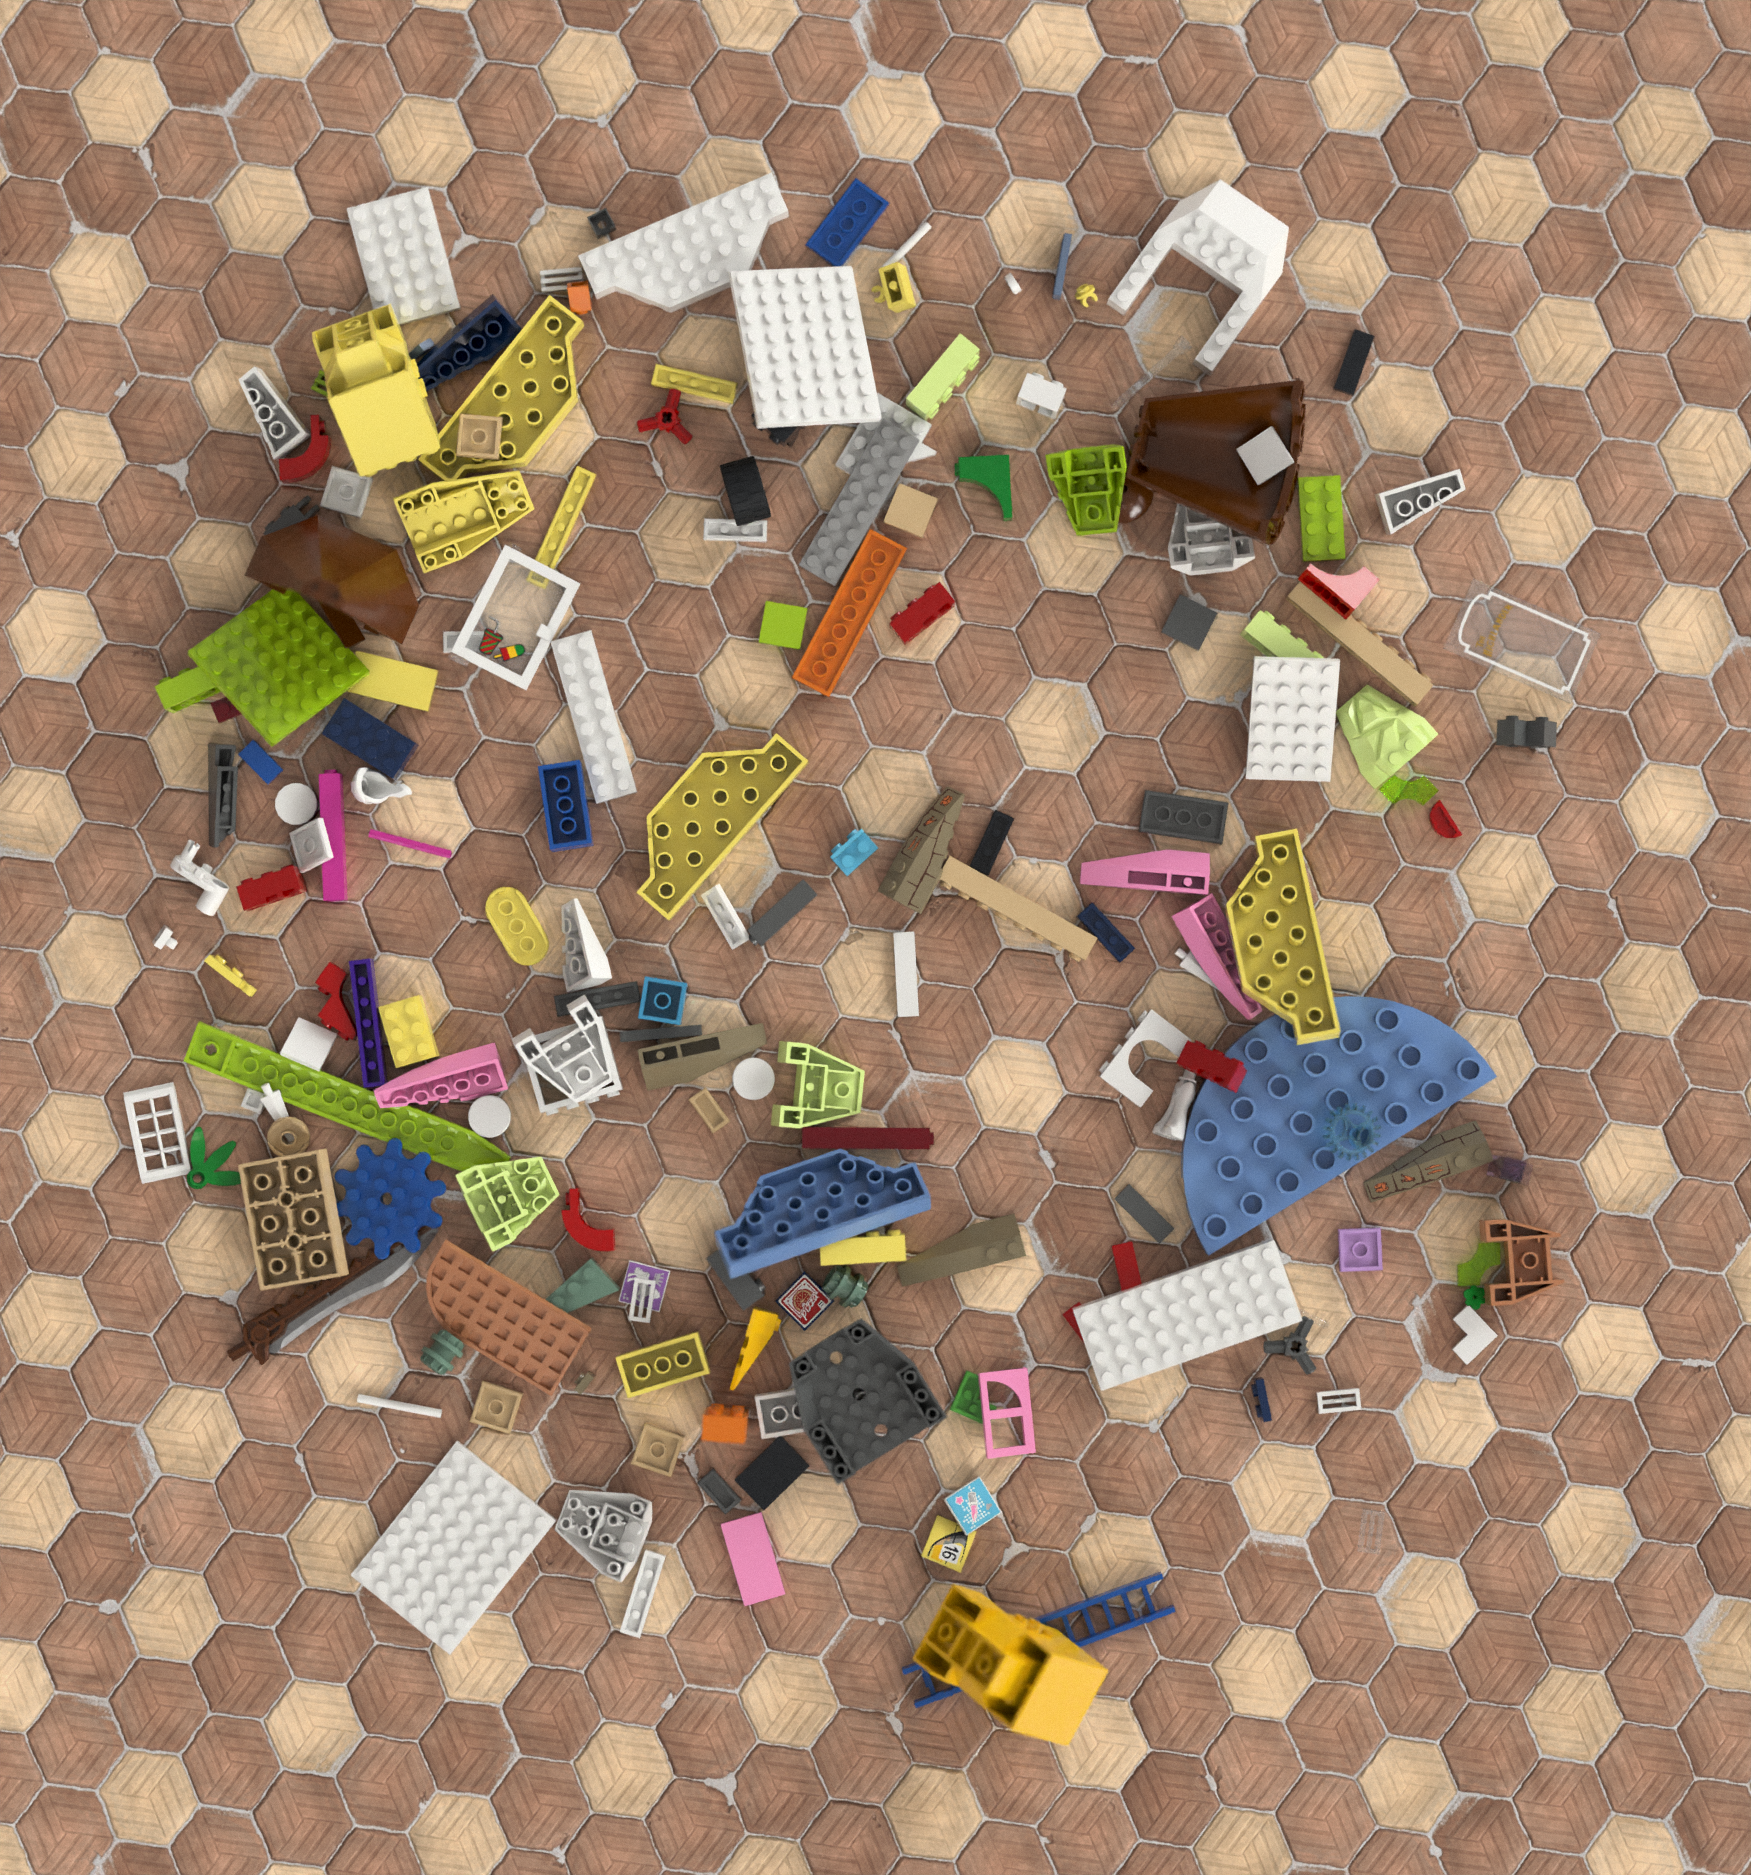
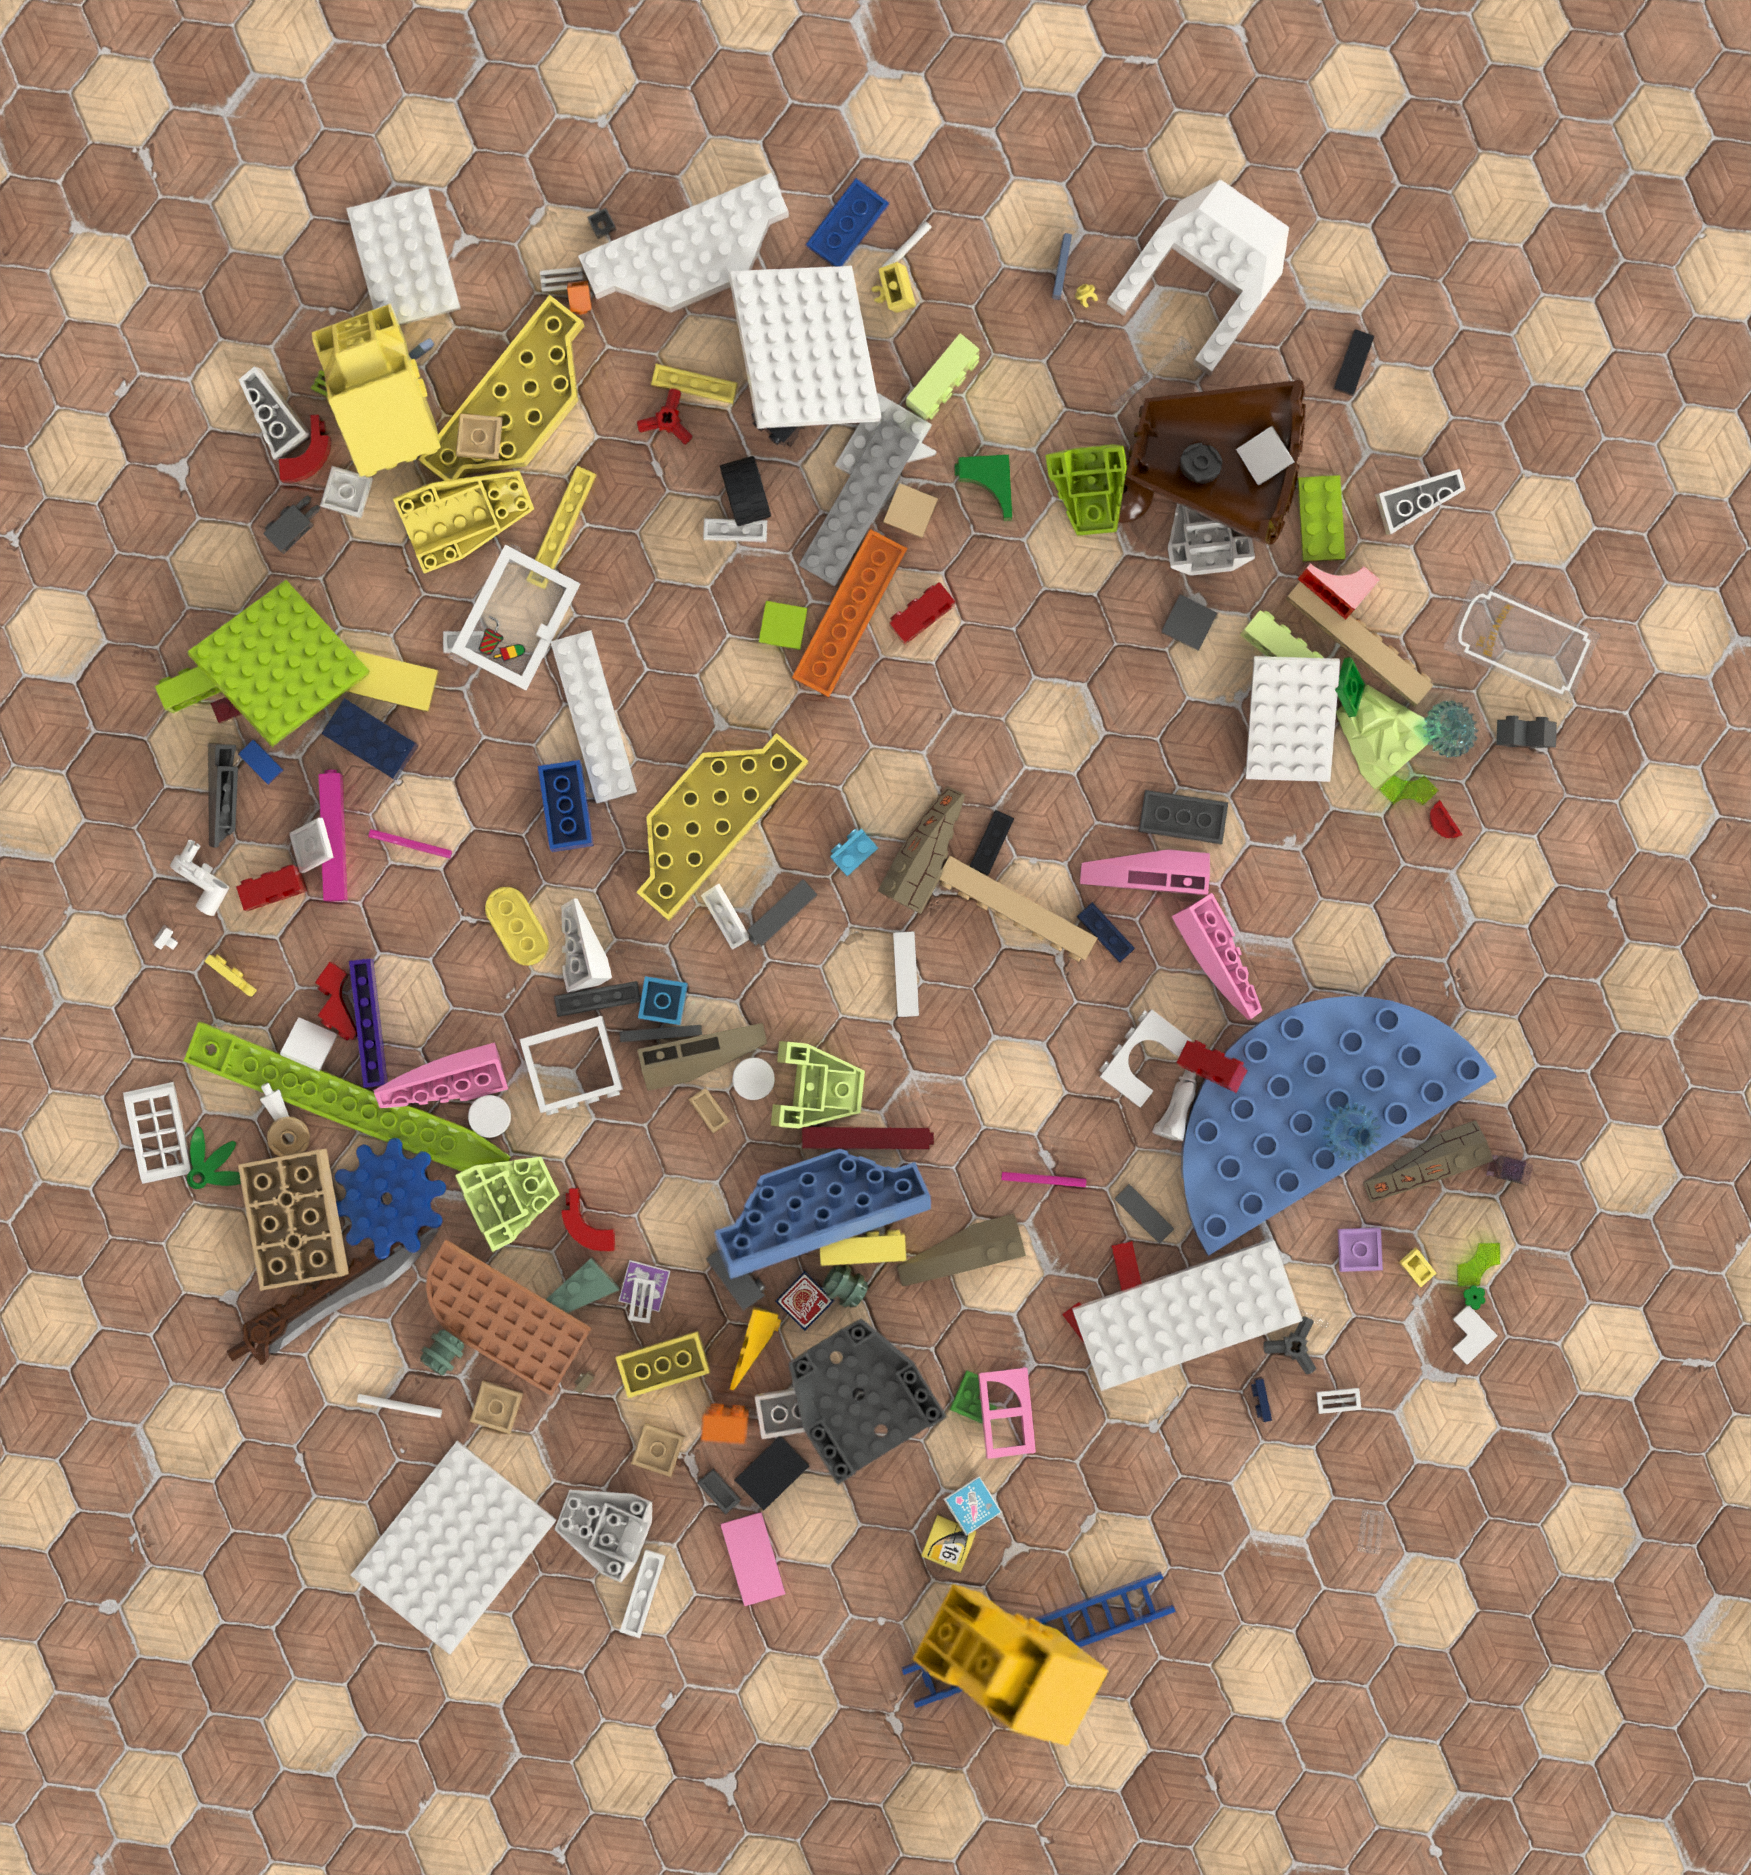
white tile [241,1087,265,1114] -> none
reddish brown piece [244,515,419,644] -> none
white tile [275,783,318,825] -> none
reddish brown slope [318,601,366,649] -> none
white piece [350,767,412,804] -> none
light yellow brick [378,995,439,1068] -> none
dark blue wedge [417,294,522,392] -> none
white wedge [512,994,613,1103] -> none
white tile [1004,273,1022,294] -> none
white piece [1016,372,1066,420] -> none
white bar [1174,947,1220,991] -> none
light yellow brick [1225,829,1340,1045] -> none
nougat wedge [1479,1219,1564,1306] -> none
none -> dark pink piece [1001,1172,1086,1187]
none -> dark grey tile [1180,443,1222,484]
none -> green tile [1335,657,1365,717]
none -> light yellow slope [1398,1247,1436,1287]
none -> clear light blue gear [1423,700,1479,758]

